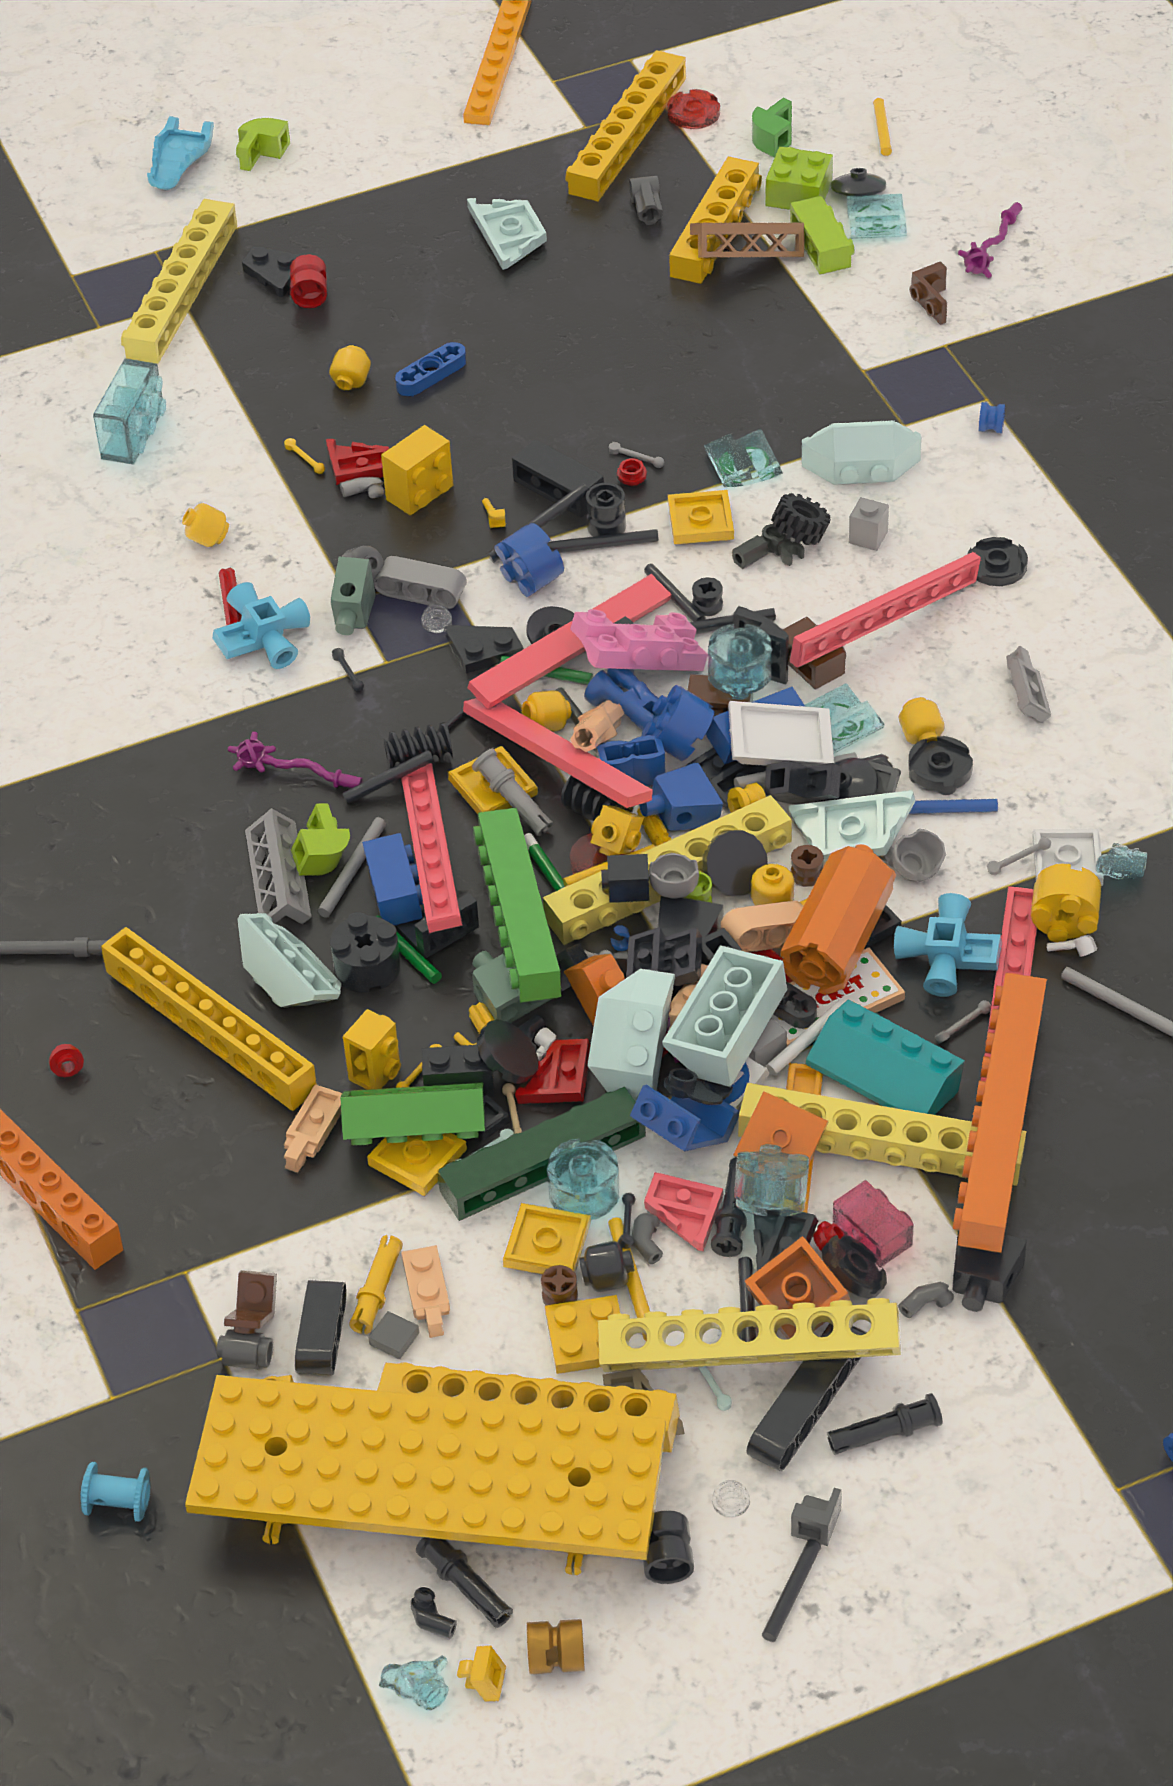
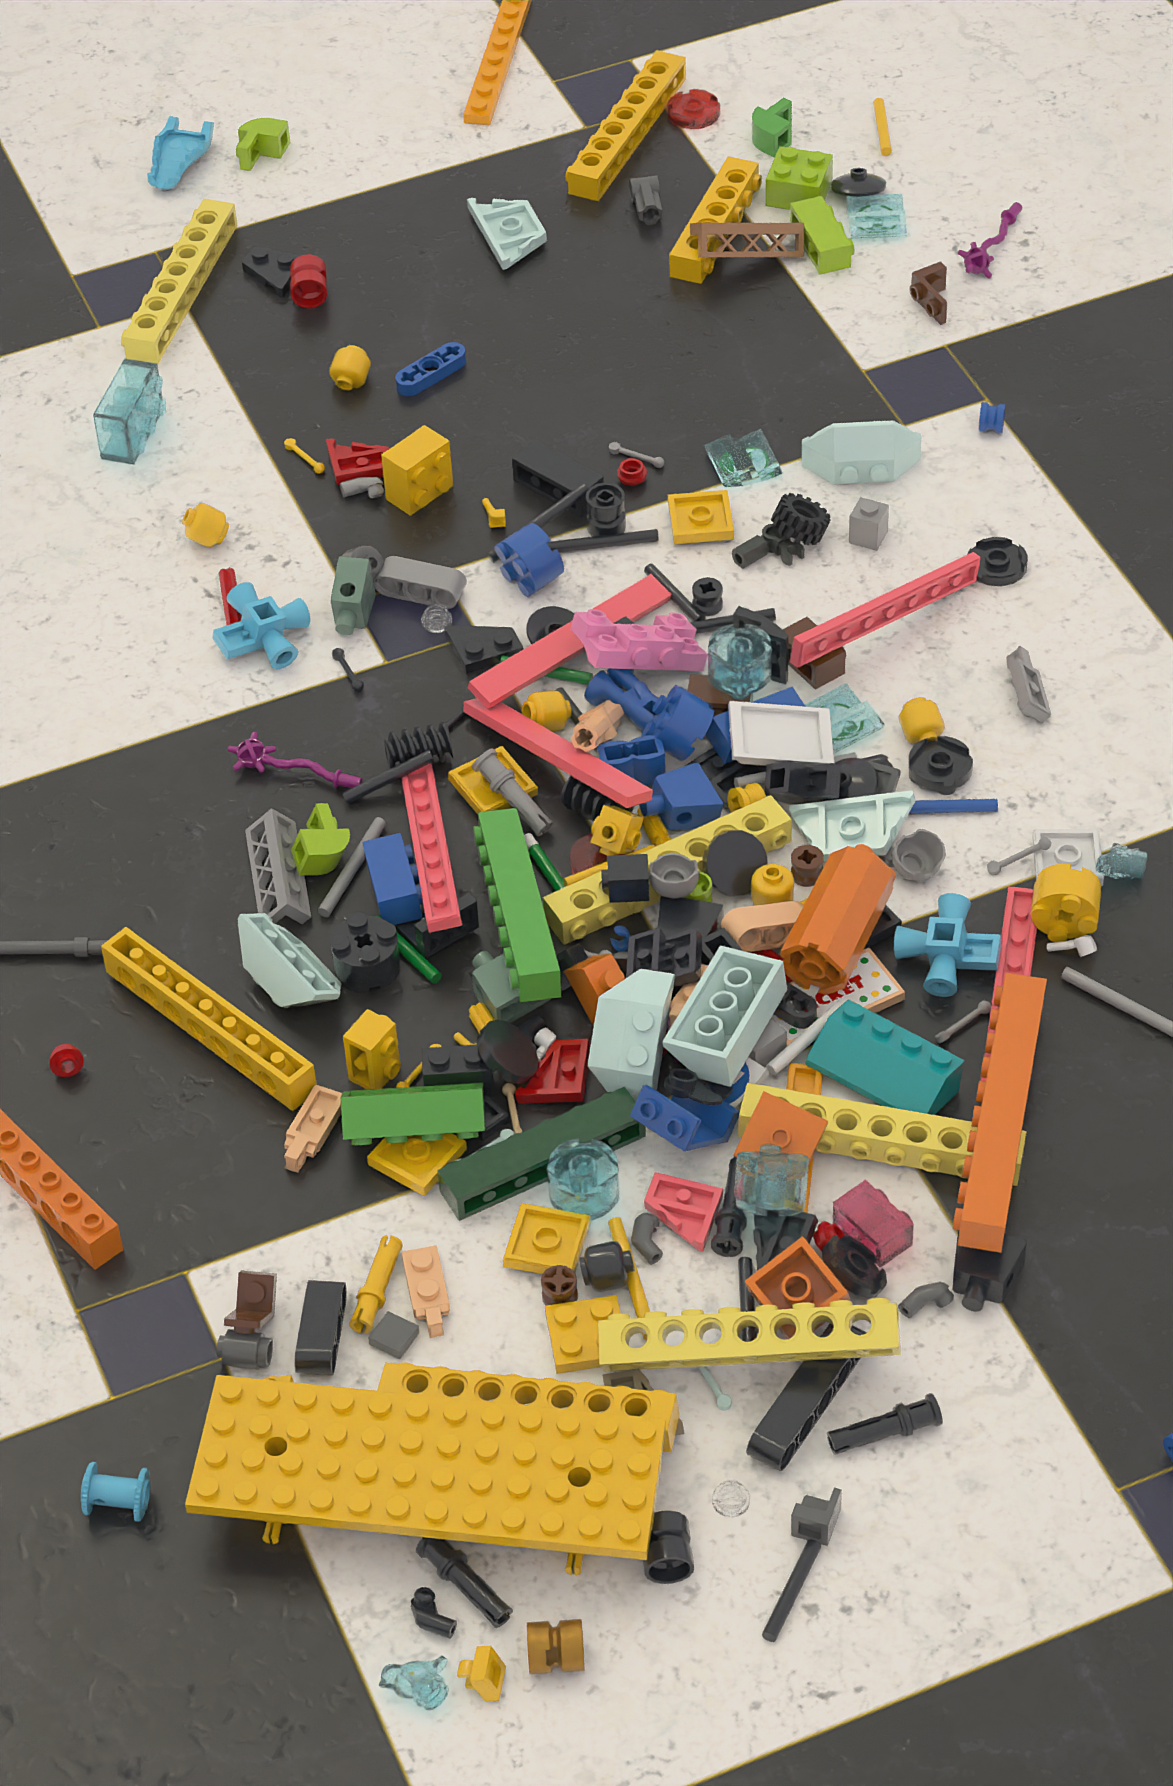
black hinge [618,1193,636,1249] -> none

